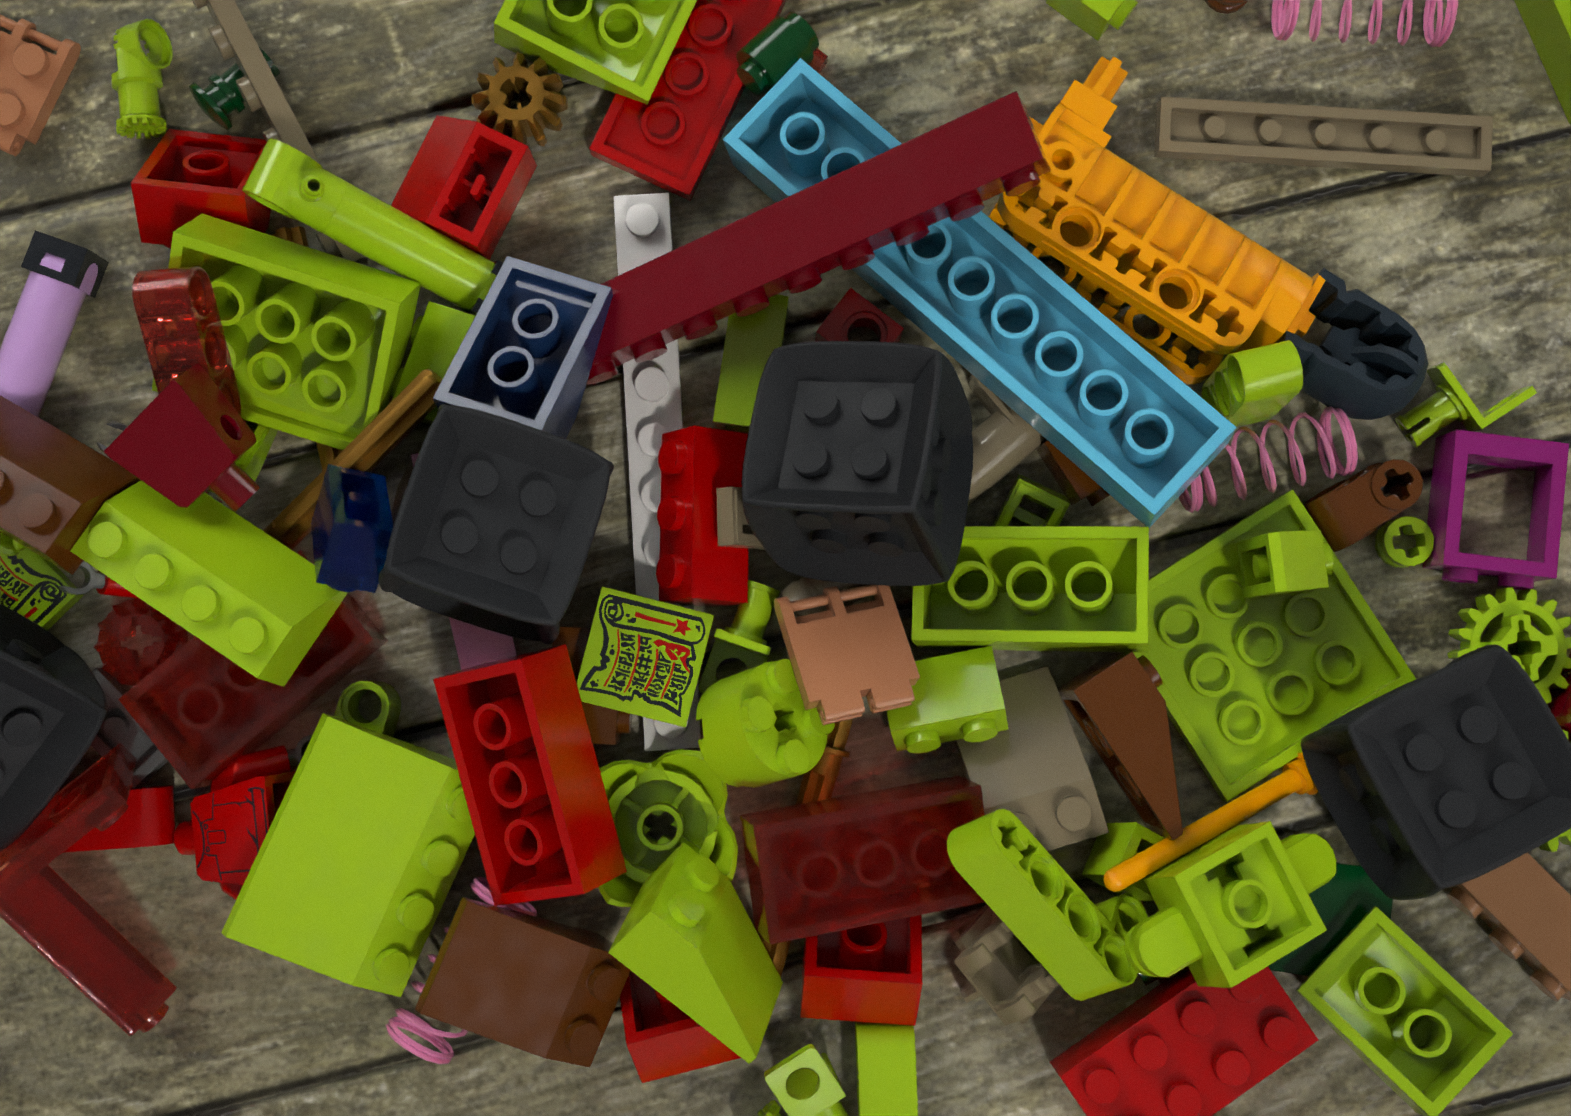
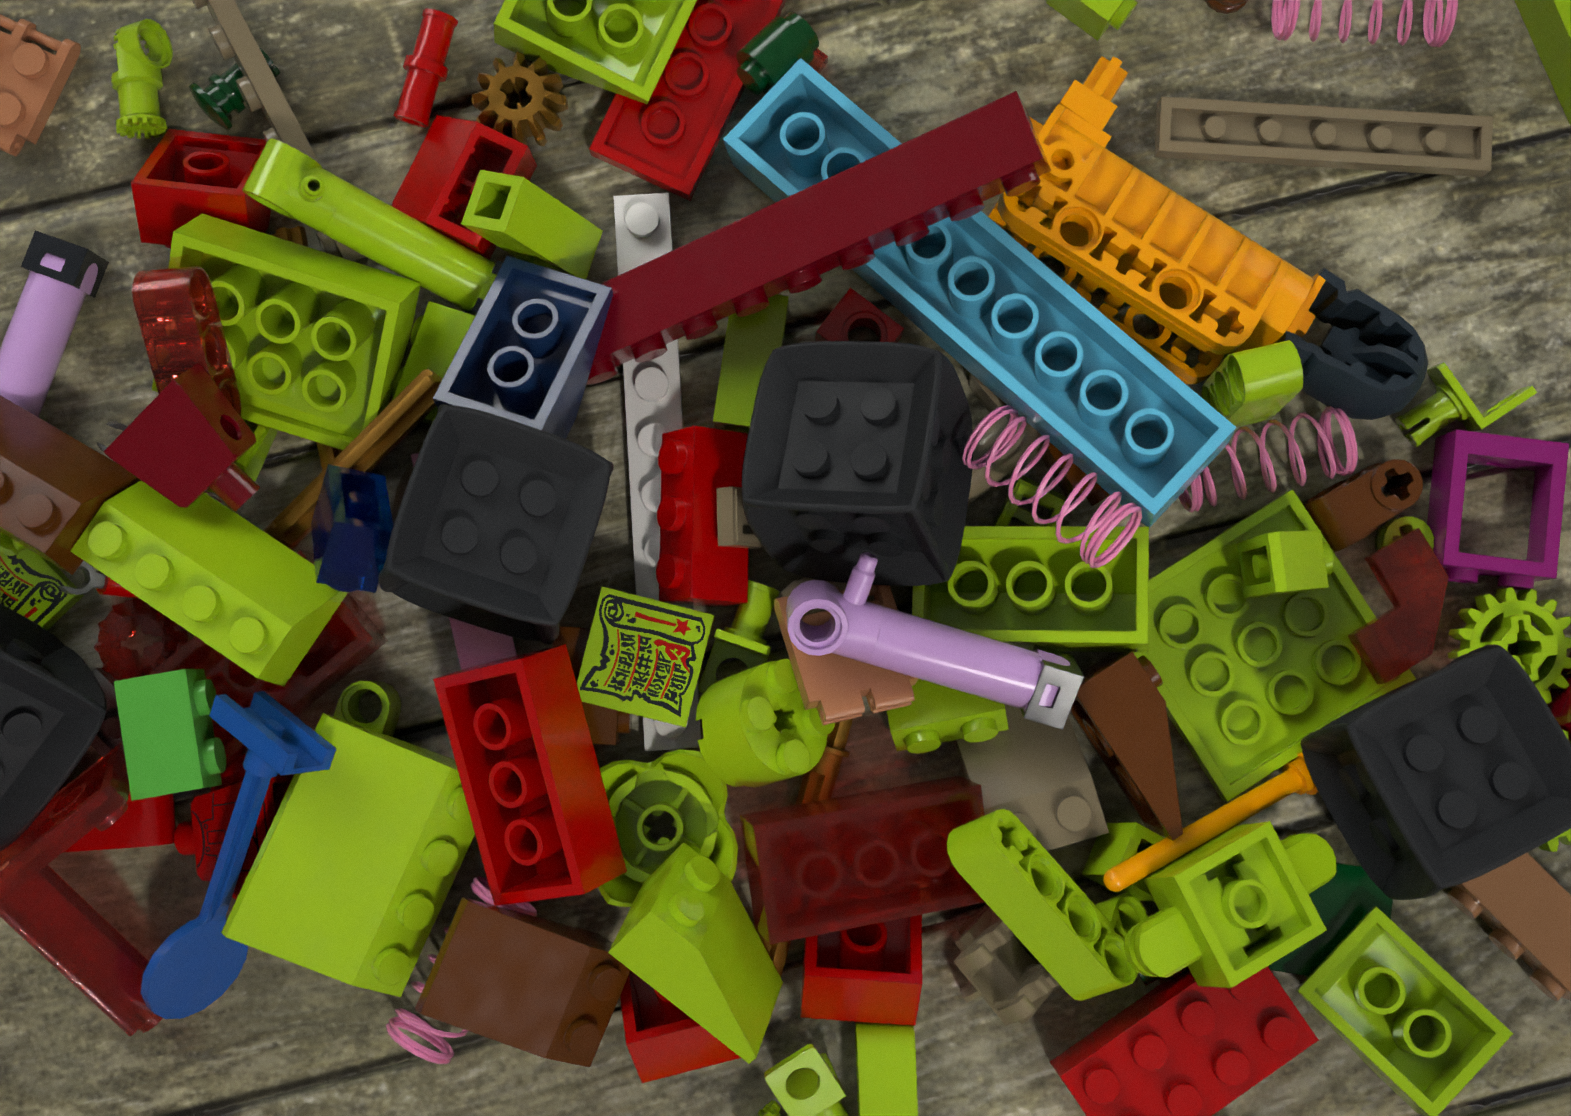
none -> bright green brick [114,669,226,801]
none -> blue piece [141,691,336,1019]
none -> red pin [393,8,458,128]
none -> lime brick [461,170,603,280]
none -> lavender piece [786,552,1084,730]
none -> bright pink piece [962,405,1142,568]
none -> clear red tile [1348,528,1449,684]

